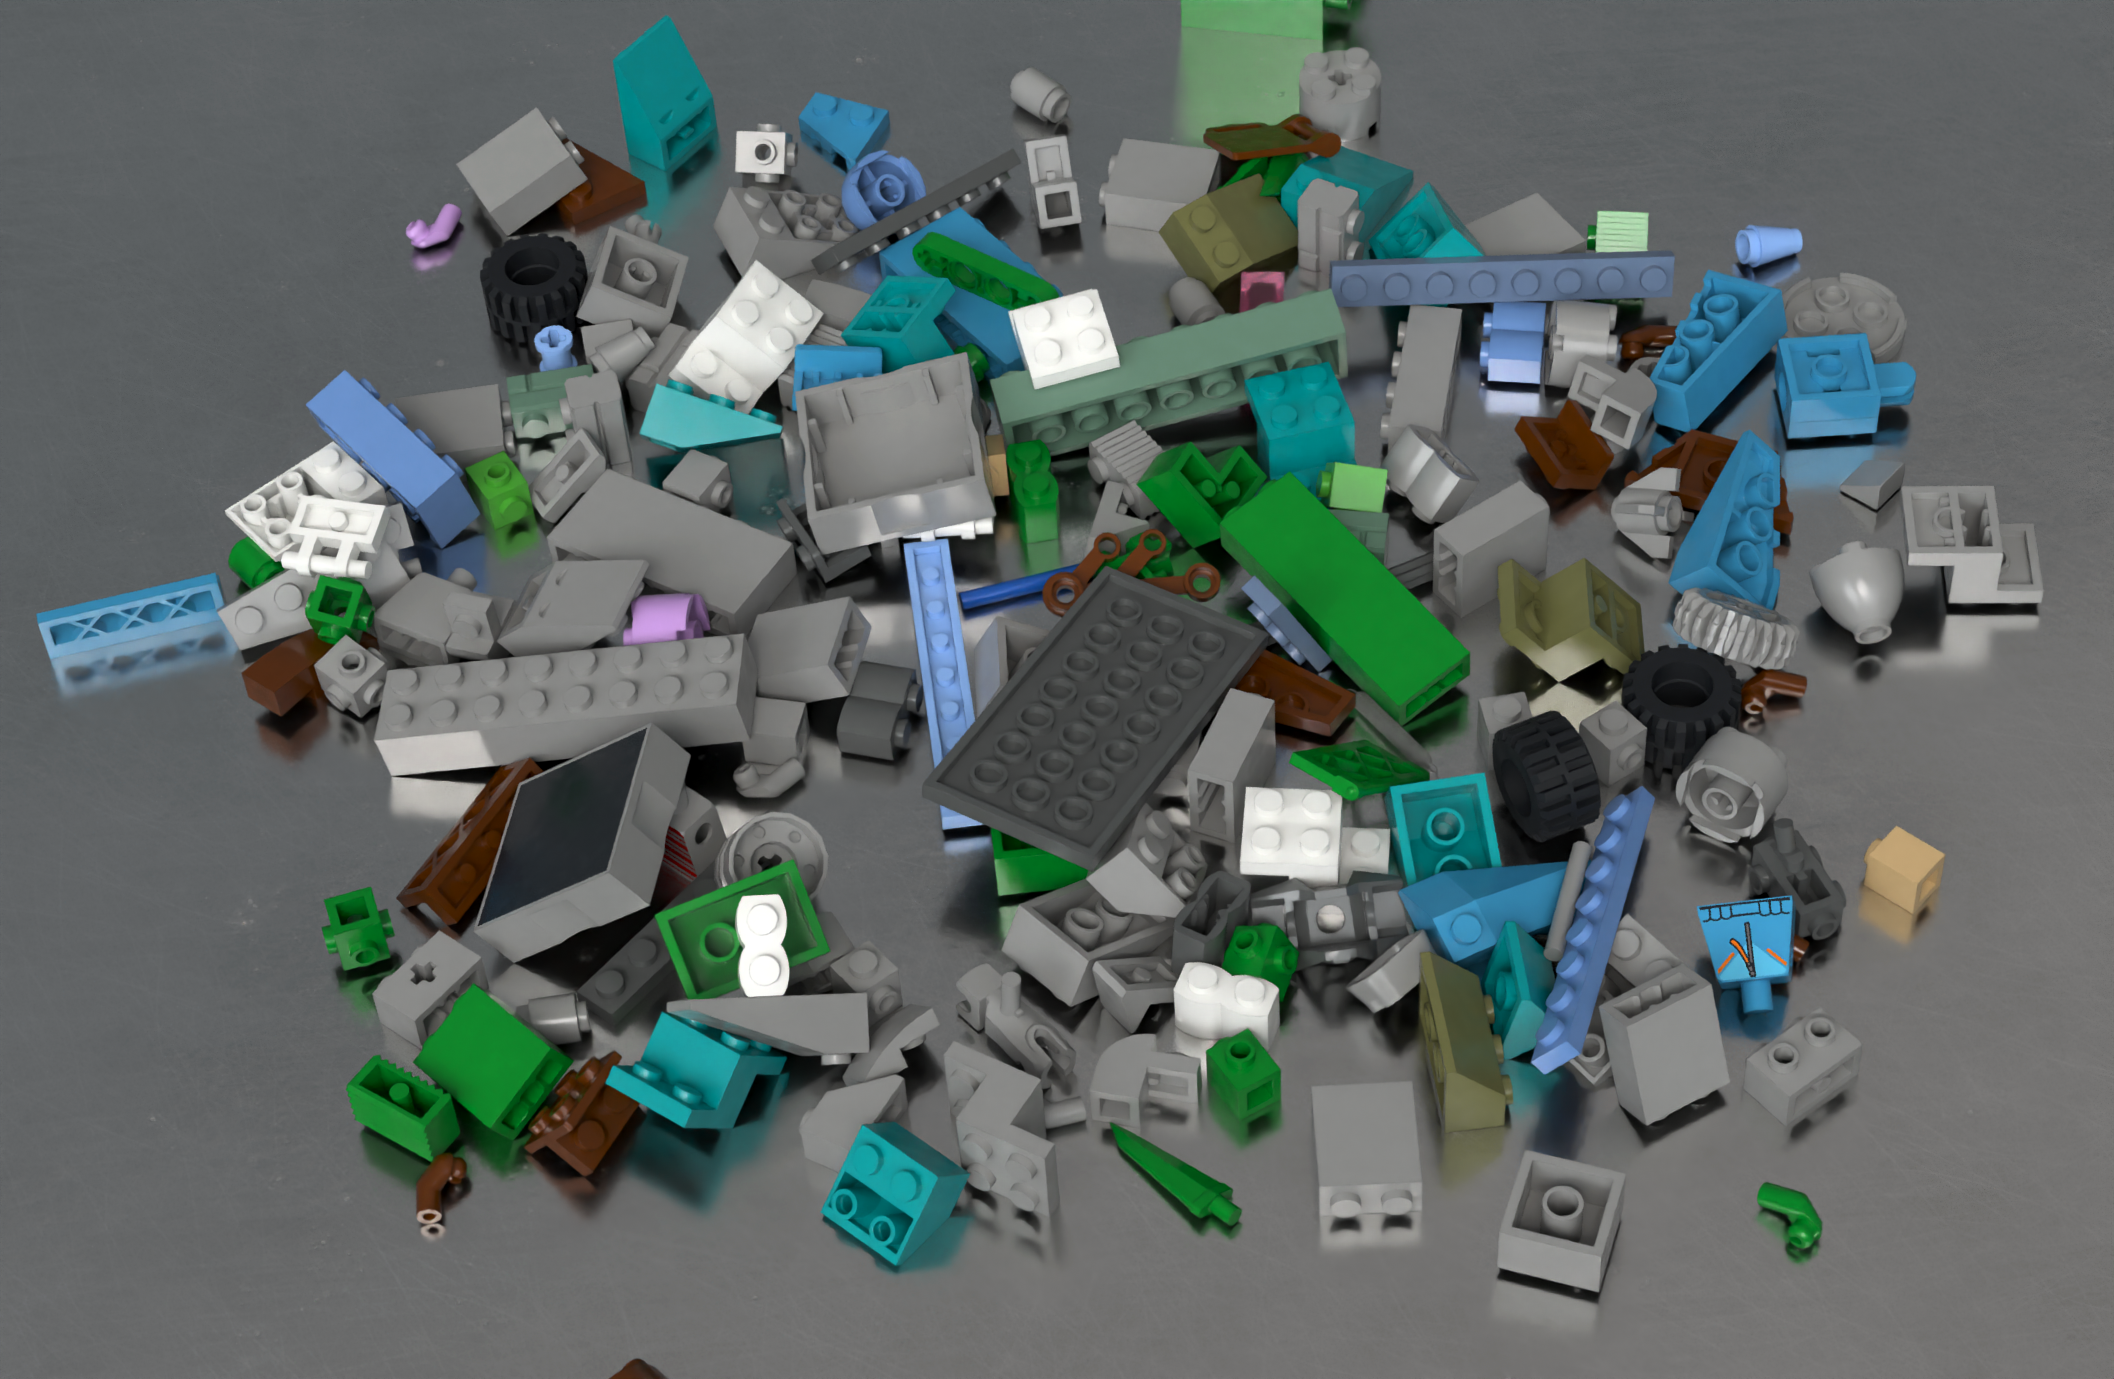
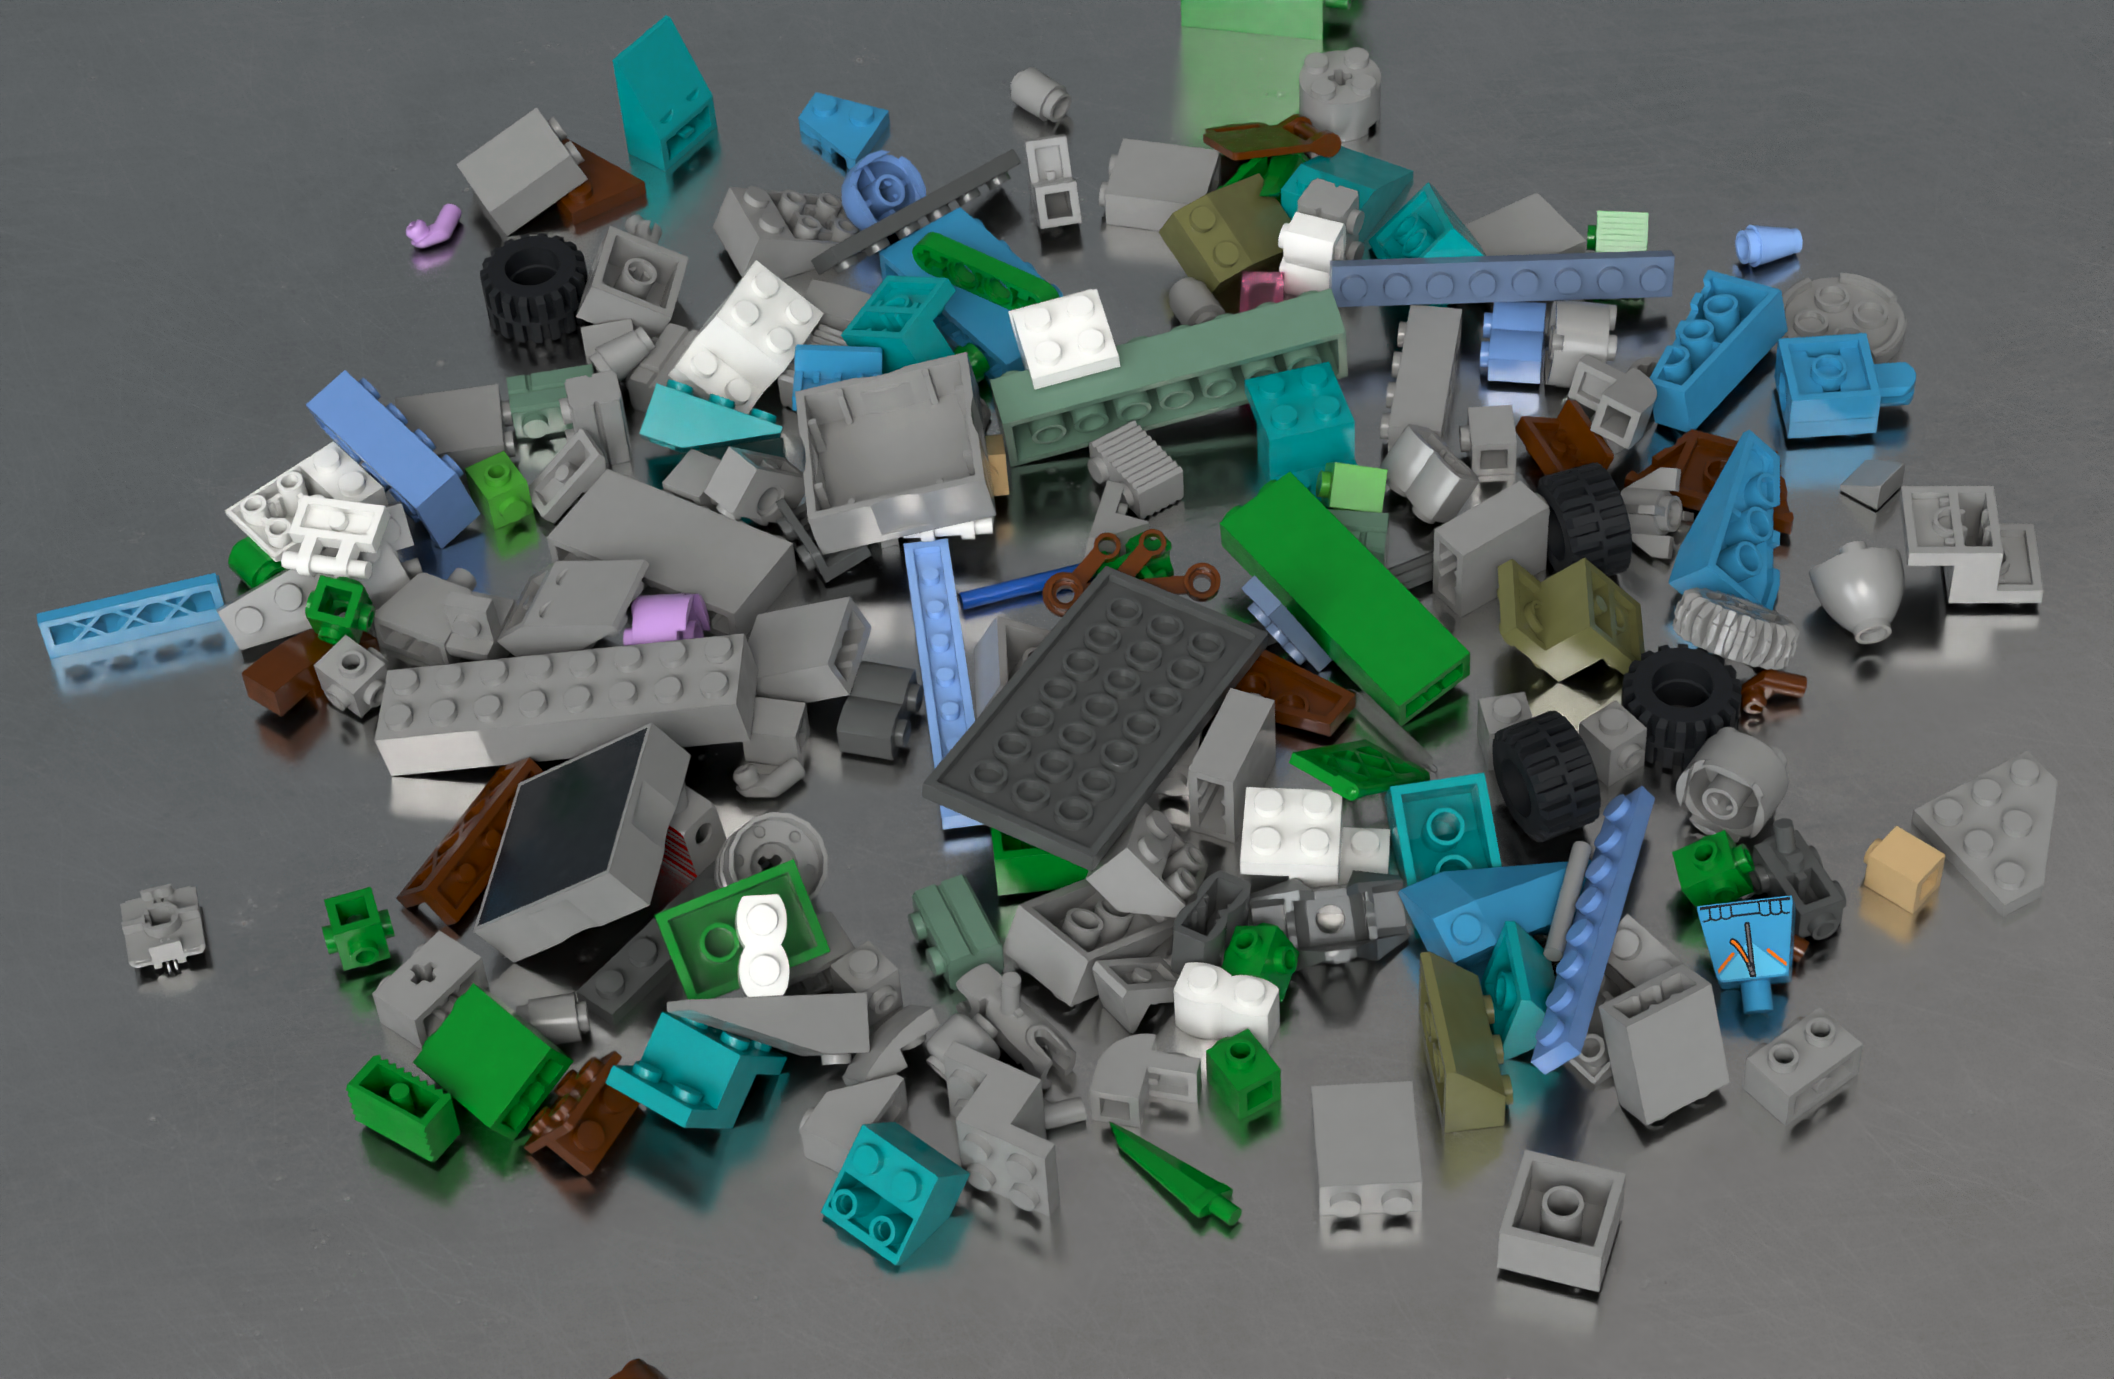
reddish brown arm [416,1153,467,1224] -> none
light blue bush [534,325,578,372] -> none
brick [735,124,799,183] -> none
green brick [1006,439,1061,544] -> none
green brick [1137,441,1267,548] -> none
light grey piece [1346,929,1437,1013] -> none
reddish brown arm [1618,325,1677,360] -> none
green arm [1757,1182,1822,1248] -> none
none -> light grey piece [120,884,206,969]
none -> light grey brick [704,446,805,526]
none -> sand green brick [908,874,1004,991]
none -> light grey head [926,1013,1000,1081]
none -> white brick [1278,212,1346,296]
none -> light grey brick [1459,405,1517,476]
none -> black tyre [1536,462,1632,577]
none -> green brick [1672,830,1755,908]
none -> light grey plate [1912,750,2058,917]

